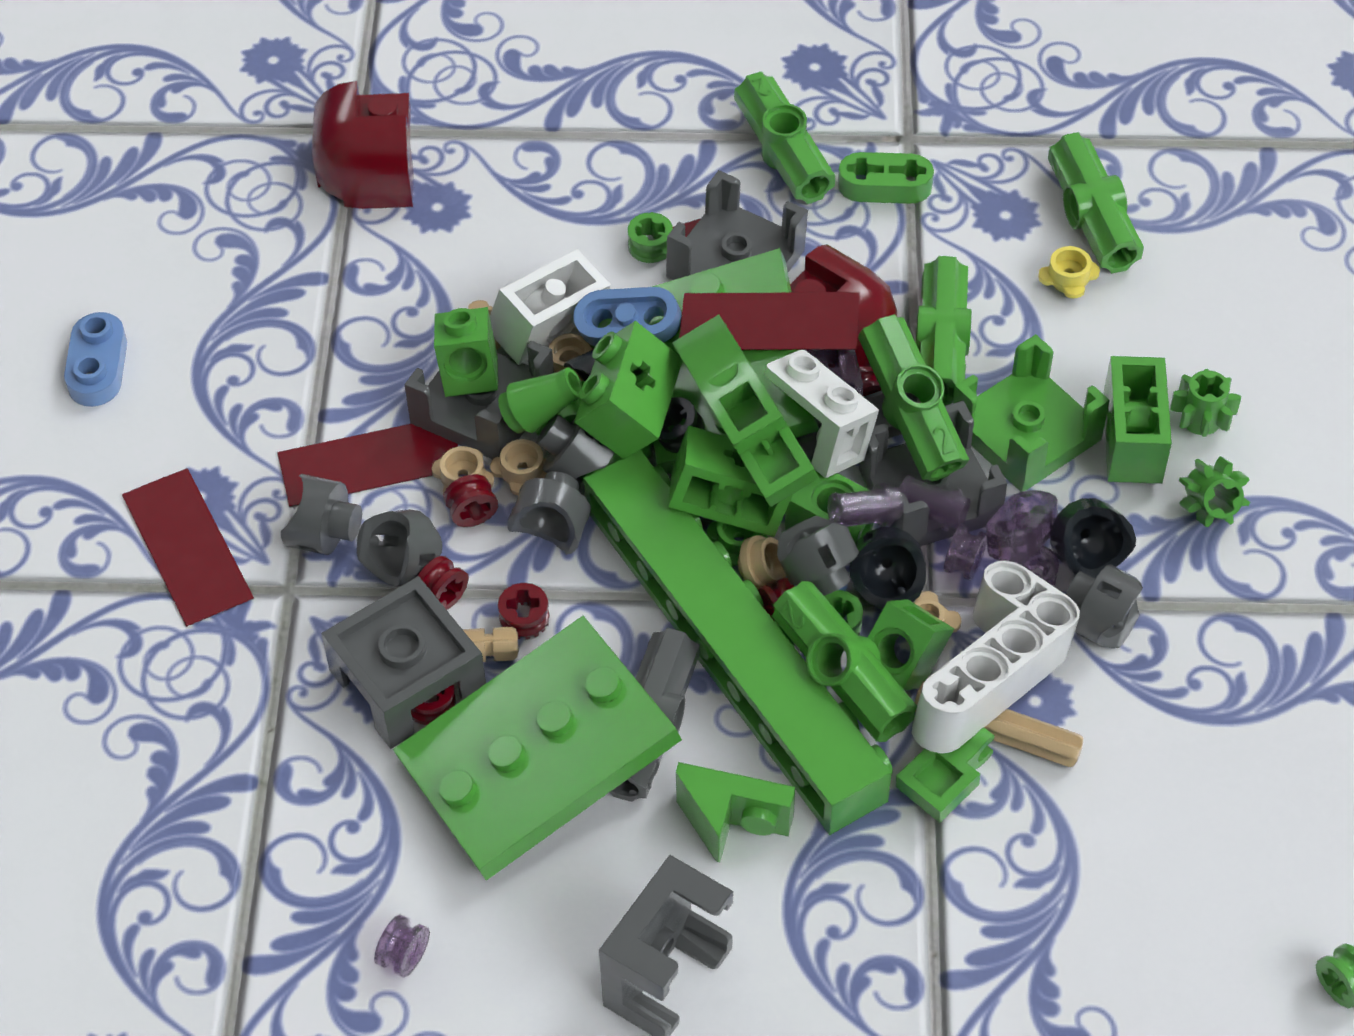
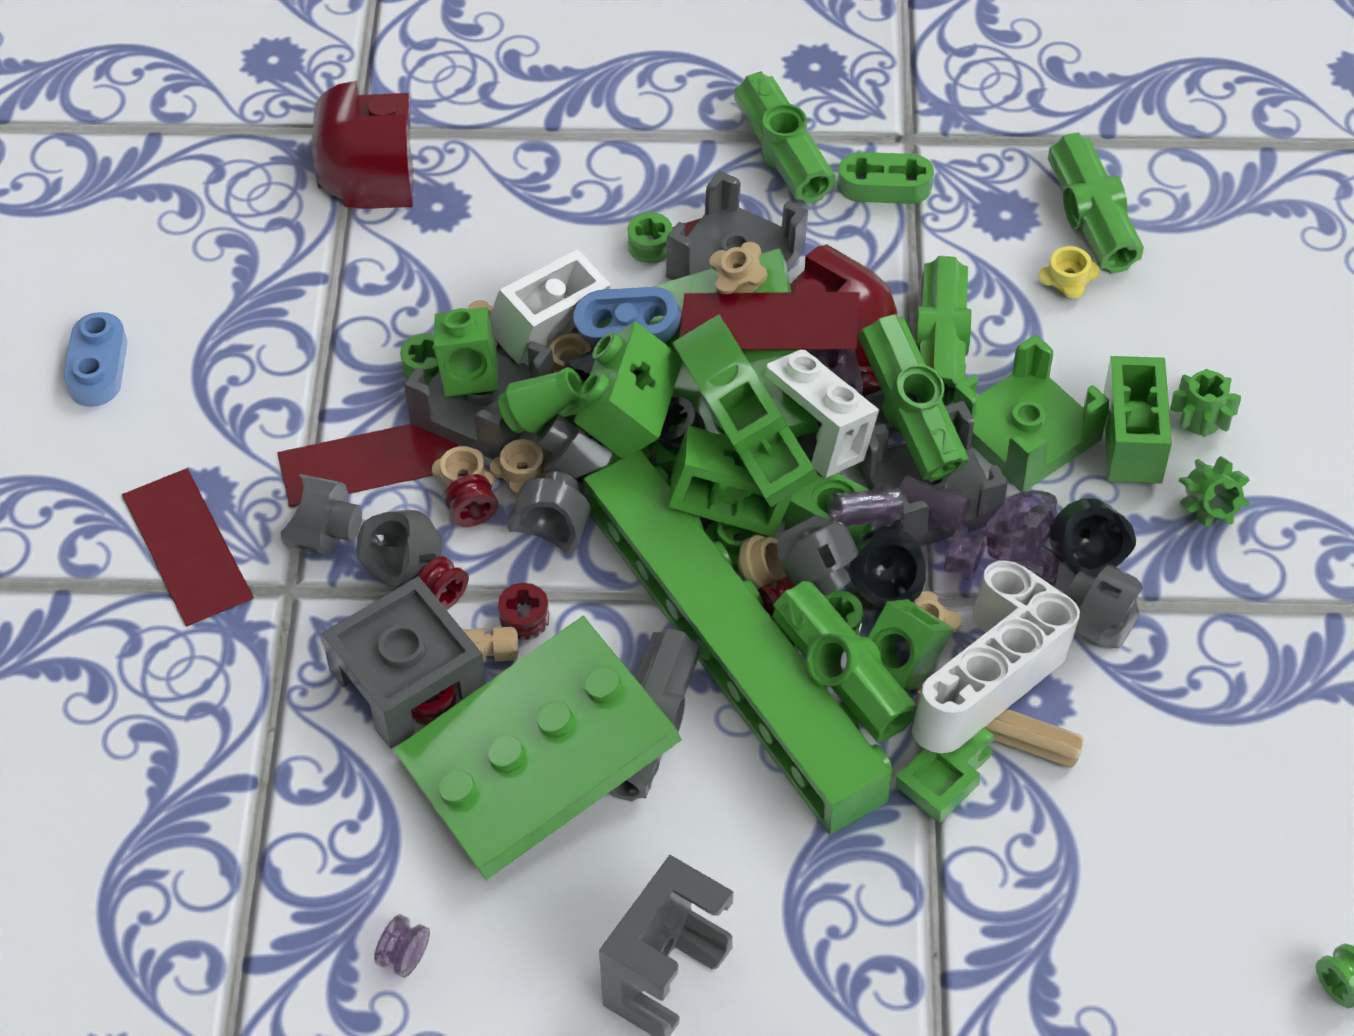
bright green slope [676,762,795,863] -> none
none -> bright green bush [400,333,439,386]
none -> tan plate [709,242,768,294]

